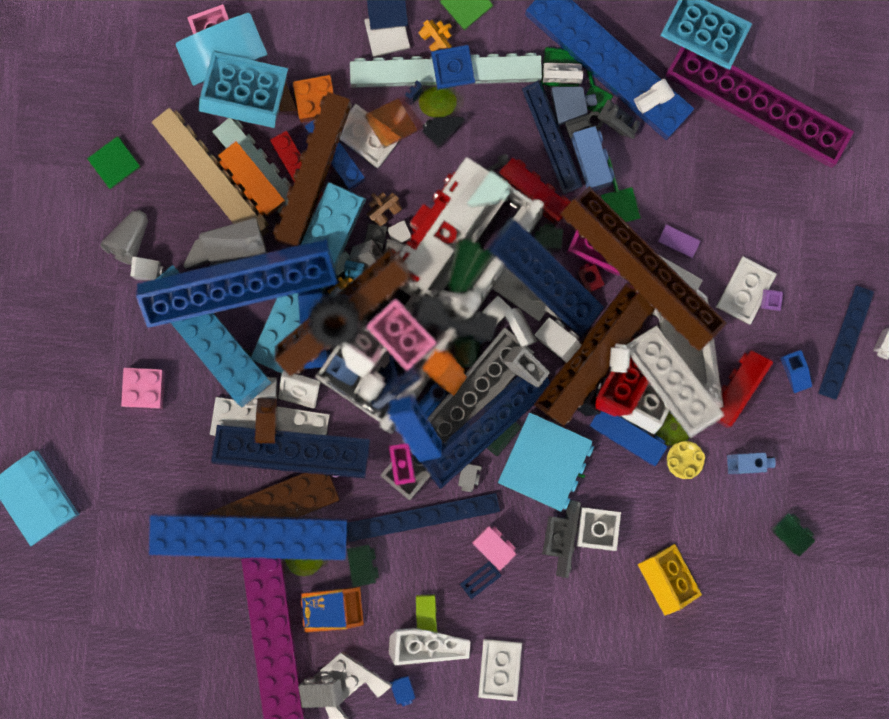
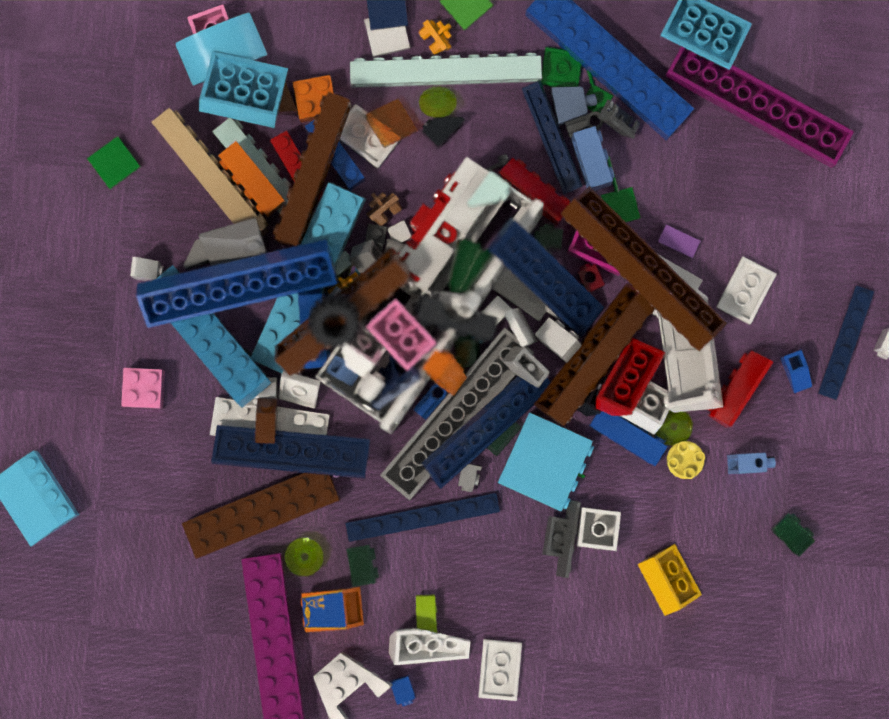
light grey cone [100,210,148,265] -> none
blue brick [149,513,347,560] -> none
light grey brick [298,676,344,708] -> none
dark azure tile [344,260,365,279] -> none
blue brick [388,395,442,462] -> none
dark pink brick [389,444,416,485] -> none
dark blue tile [404,80,423,105] -> none
blue tile [431,45,475,90] -> none
dark blue tile [460,561,501,599] -> none
bright pink brick [472,526,516,570] -> none
white bracket [543,63,583,83] -> none
white brick [610,344,630,373] -> none
white plate [627,326,723,437] -> none
white piece [634,79,675,114] -> none
medium lavender tile [761,289,783,311] -> none

